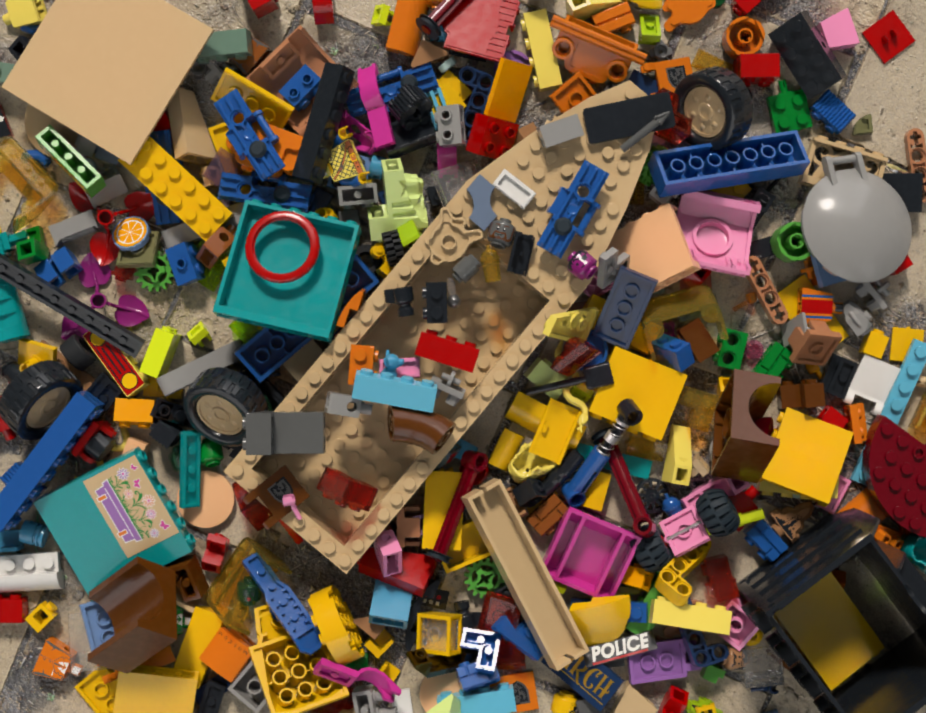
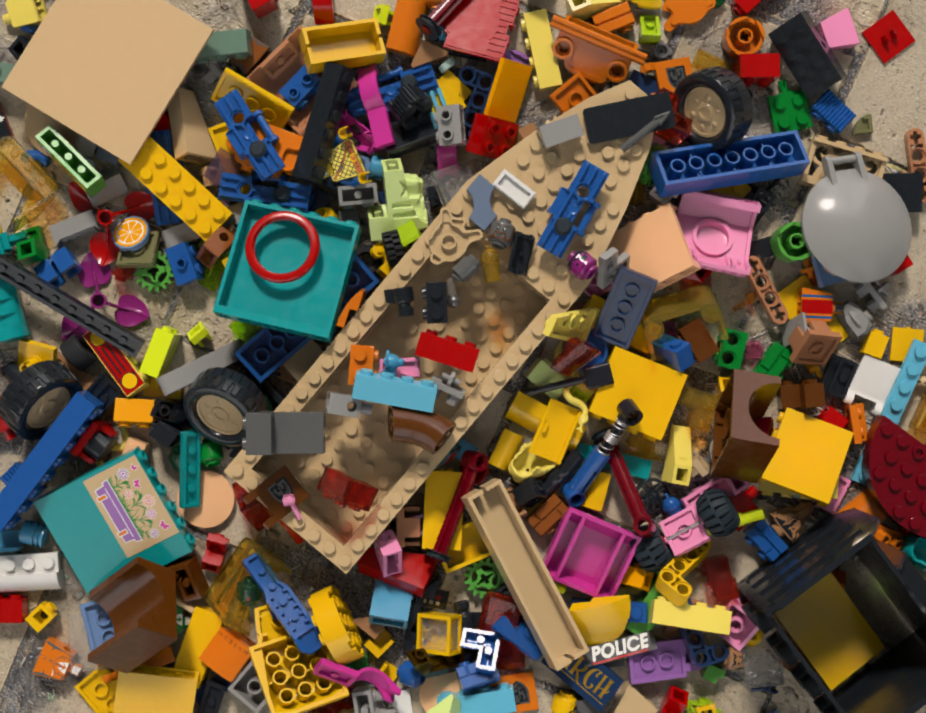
none -> yellow piece [299,18,386,74]
none -> blue head [397,660,426,688]

